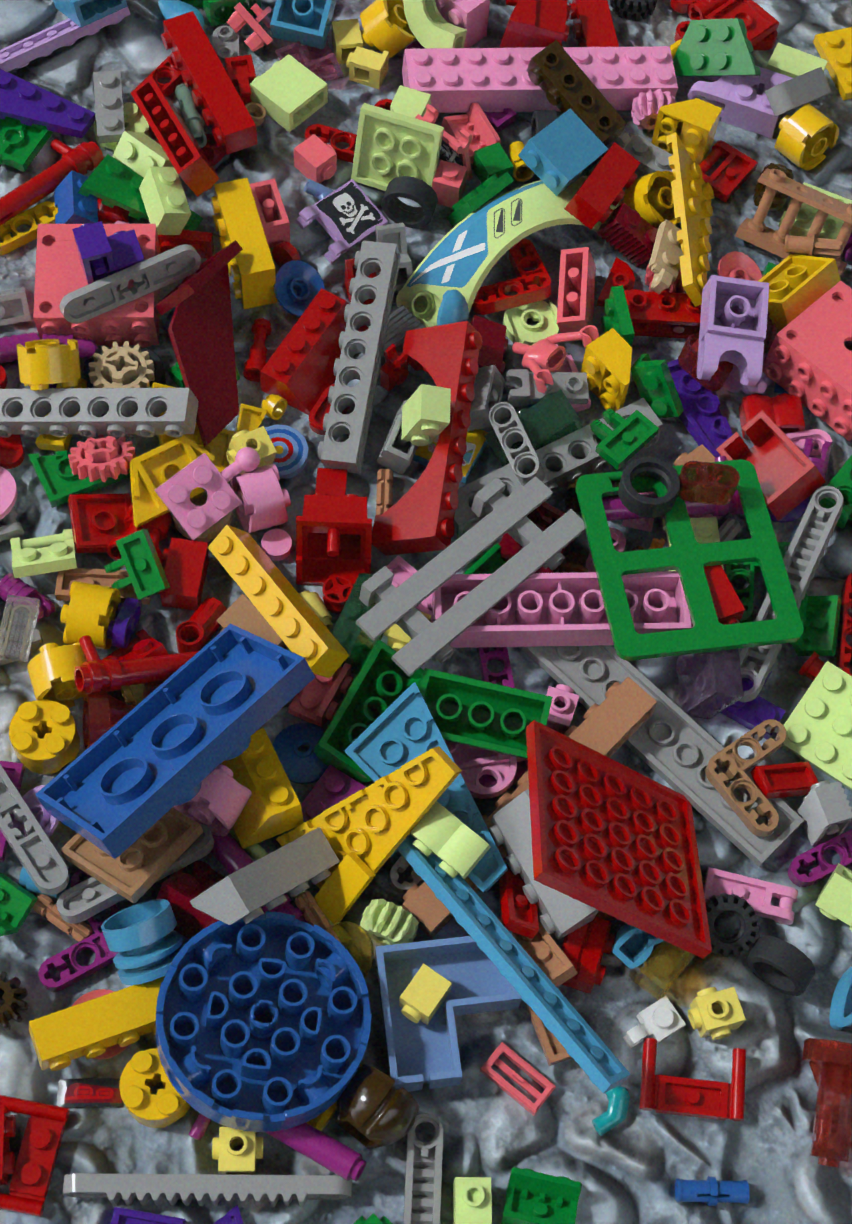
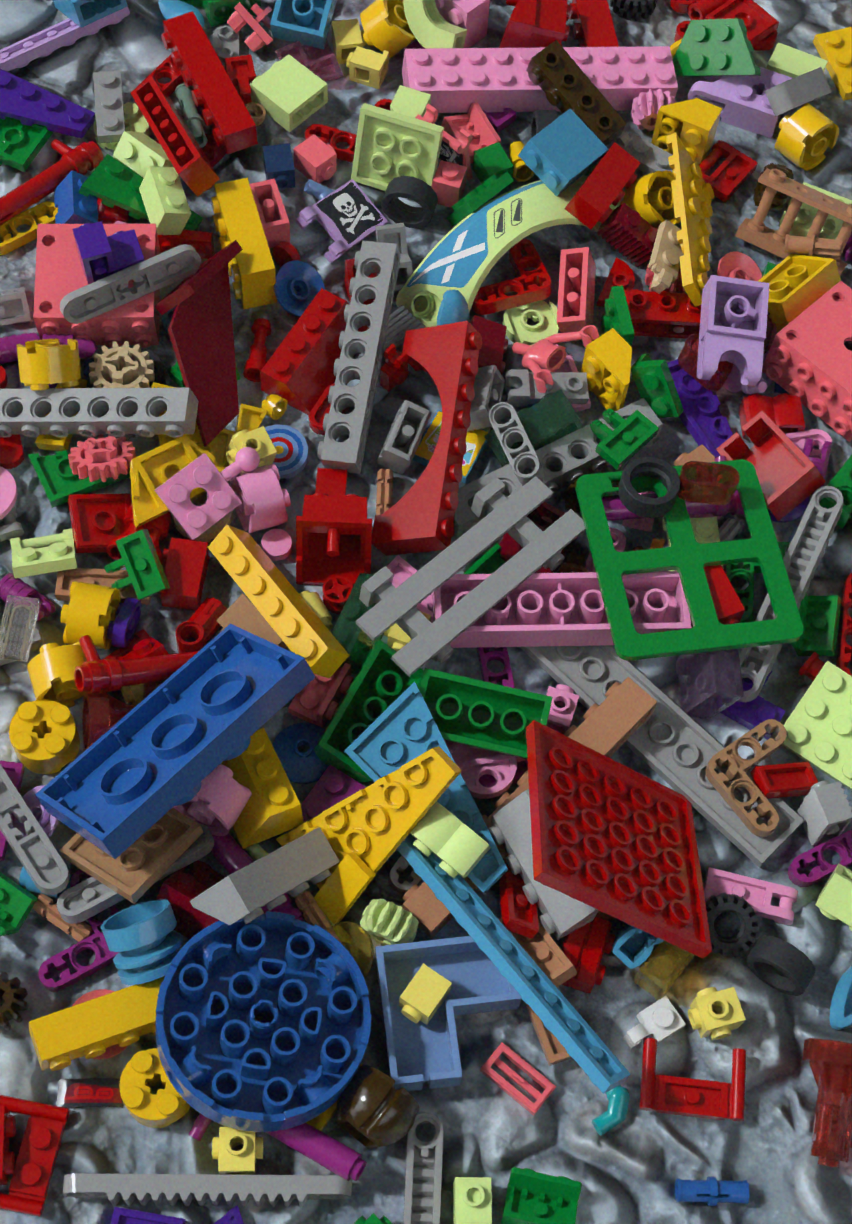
yellowish green brick [401,384,451,446] -> none
none -> dark blue brick [262,143,295,190]

